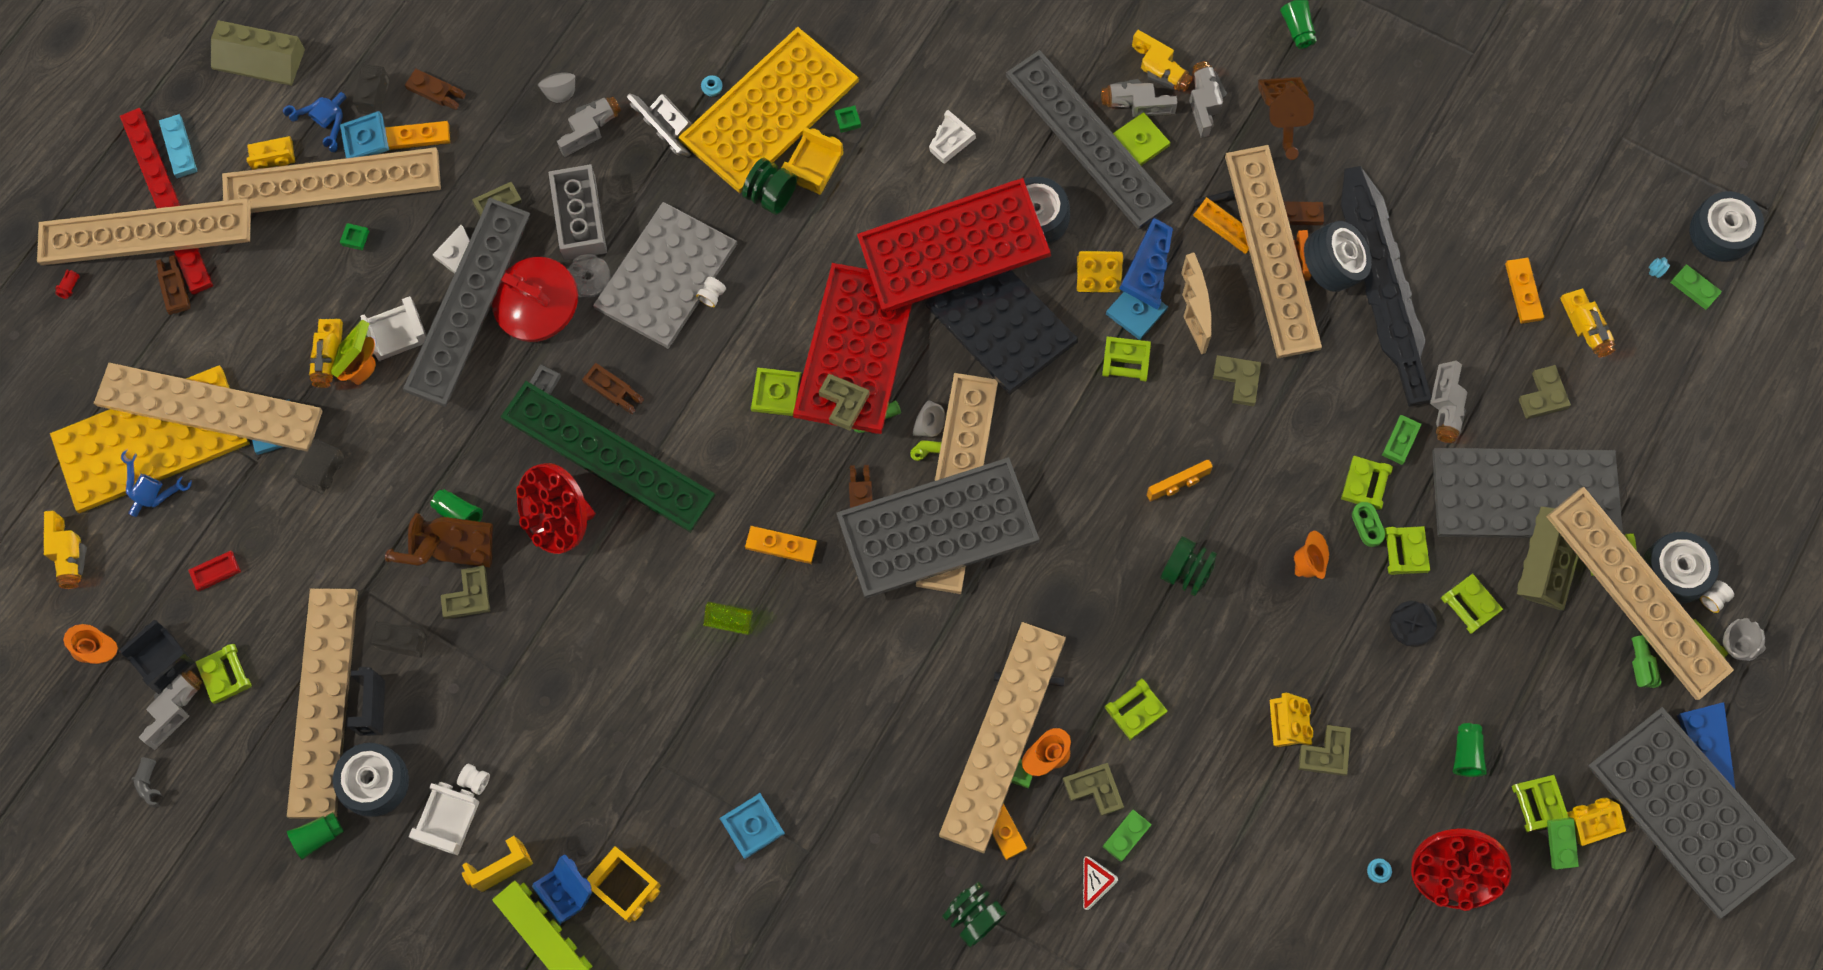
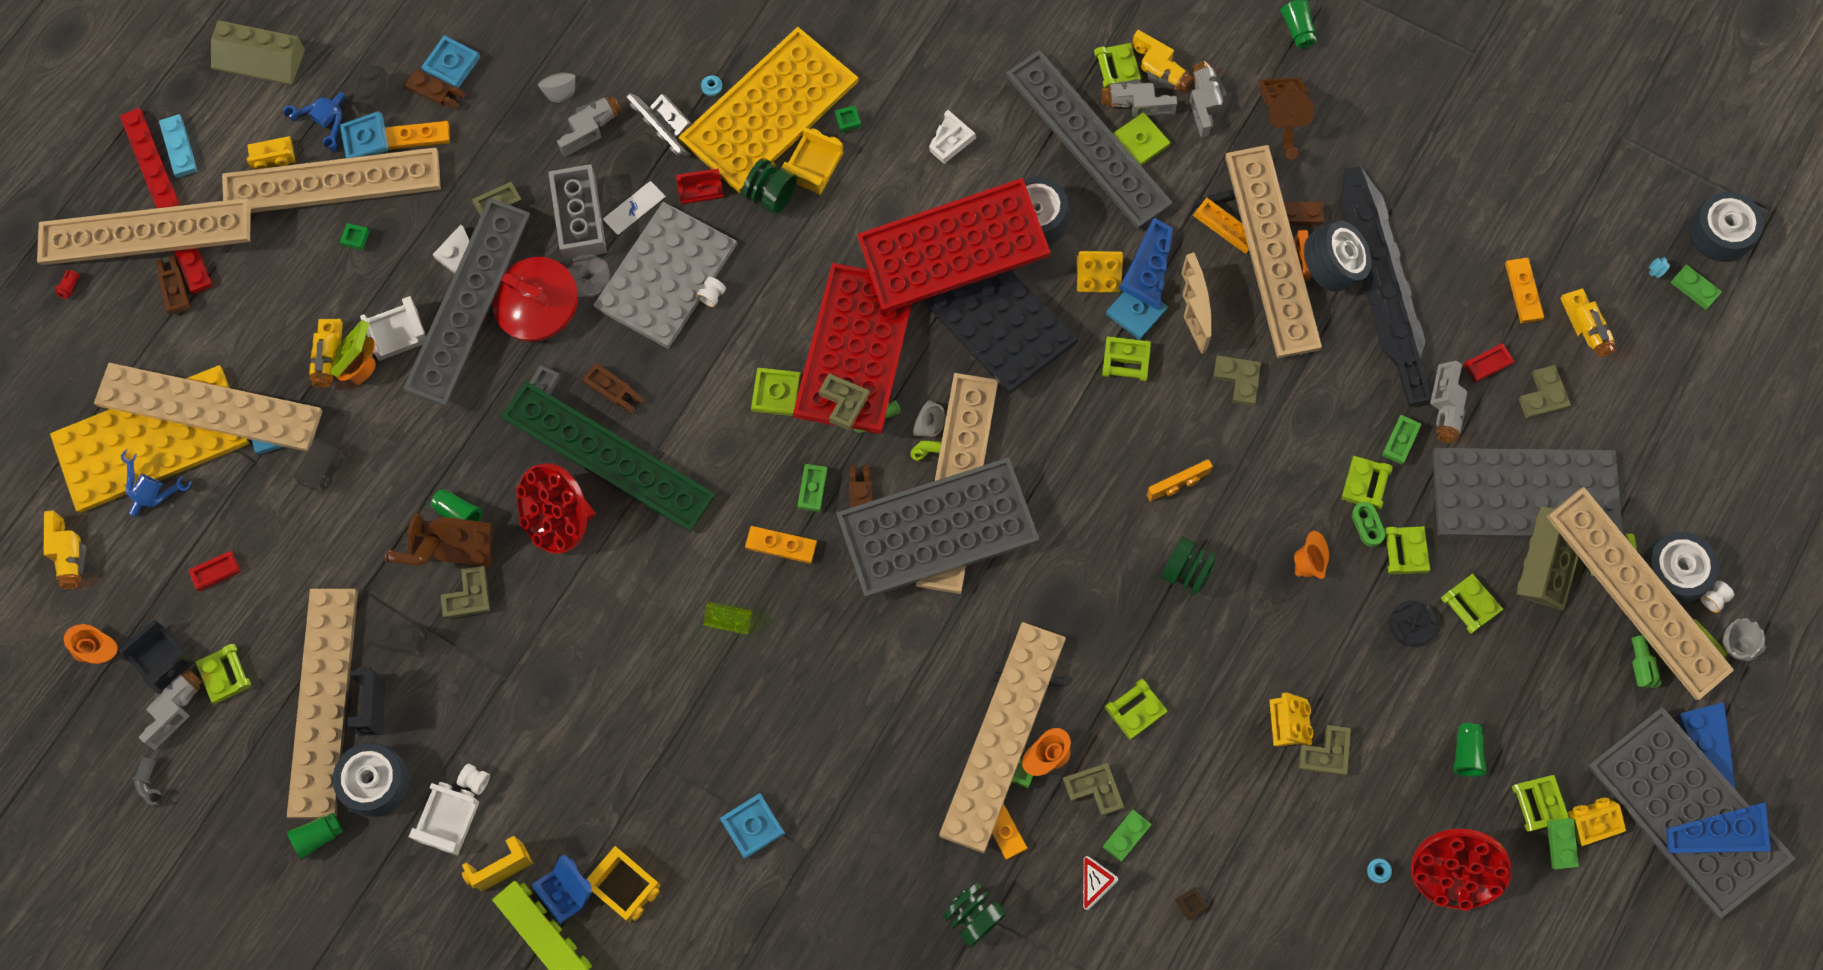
none -> dark azure plate [421,35,480,88]
none -> white sticker [603,181,666,235]
none -> red hinge [676,168,724,205]
none -> bright green plate [797,464,828,512]
none -> lime plate [1094,43,1141,90]
none -> dark brown tile [1175,887,1209,921]
none -> red tile [1463,343,1515,383]
none -> blue wing [1666,802,1771,854]

